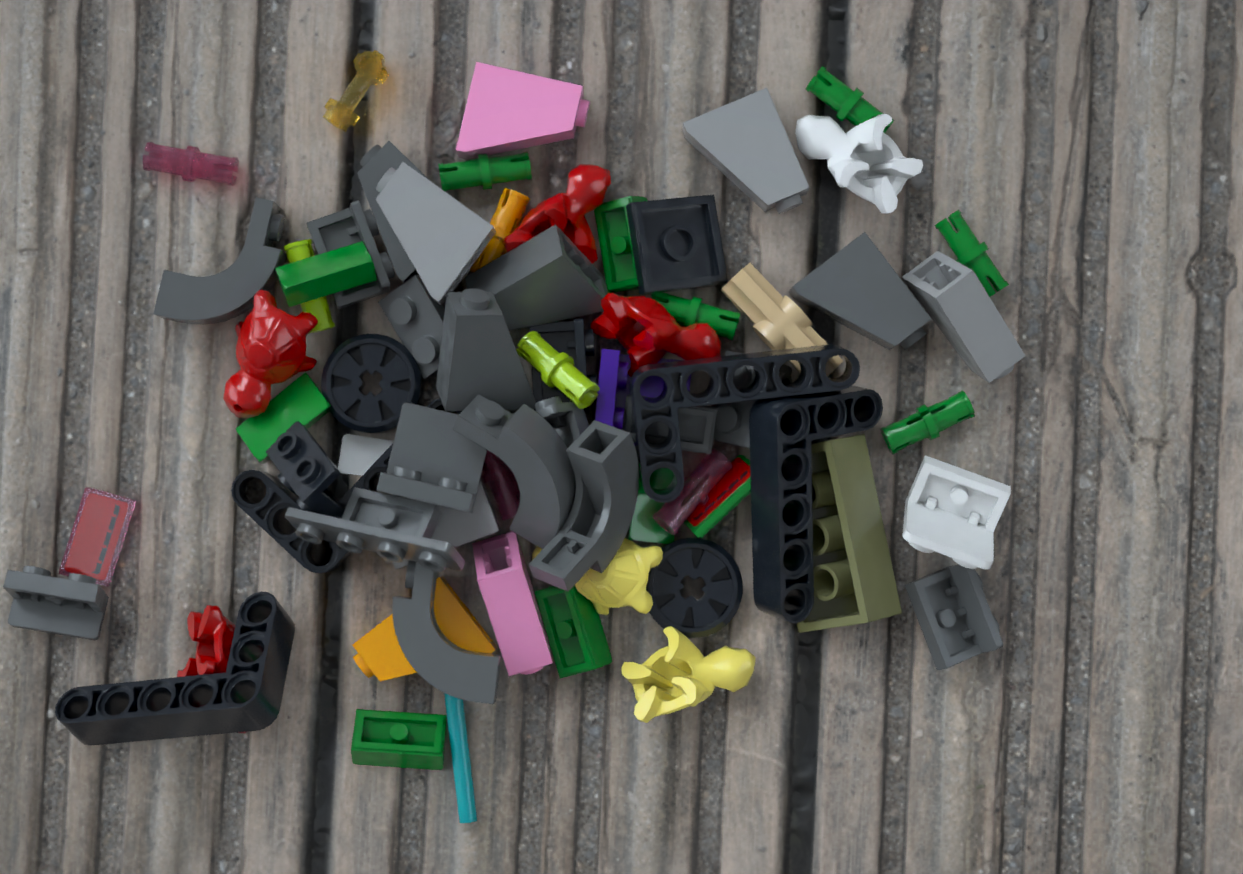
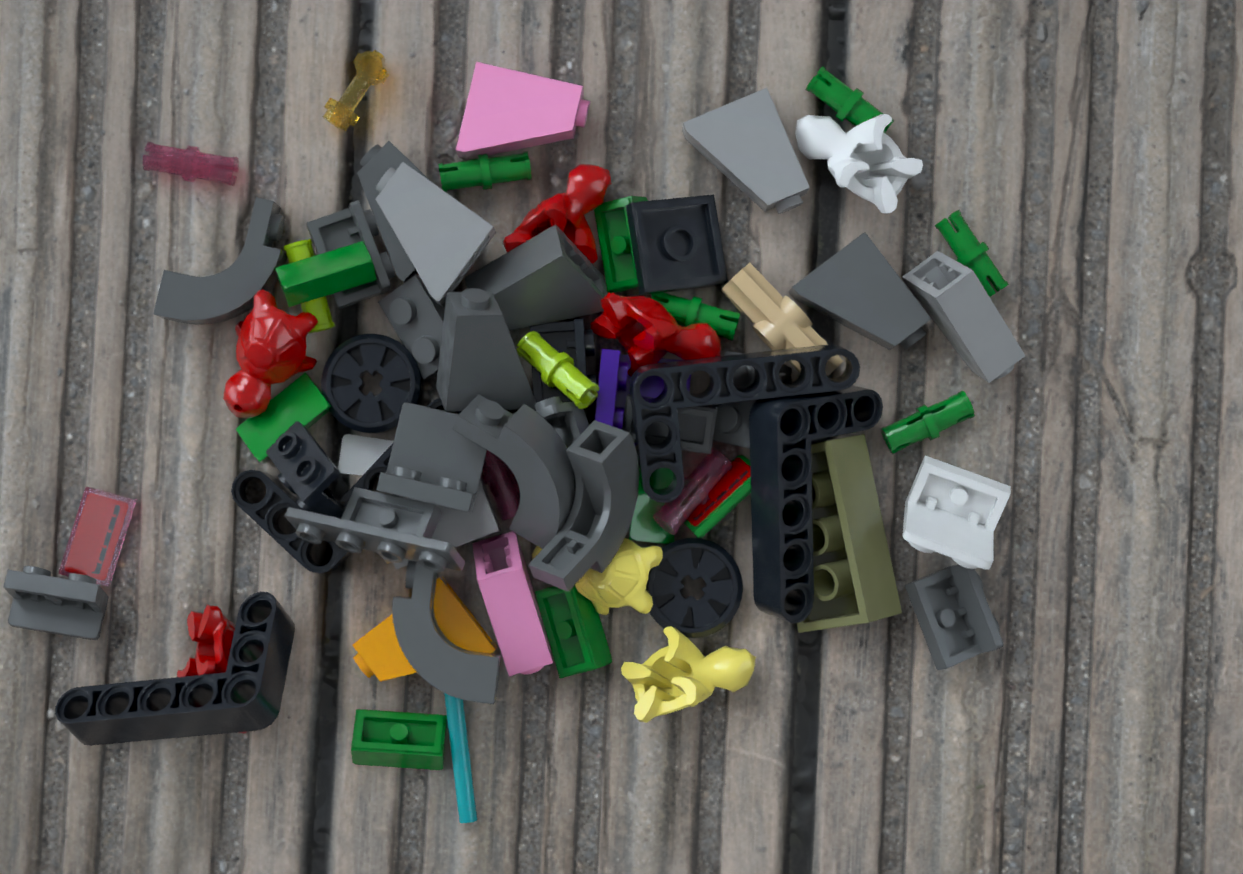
light orange pin [469,188,530,273] -> none

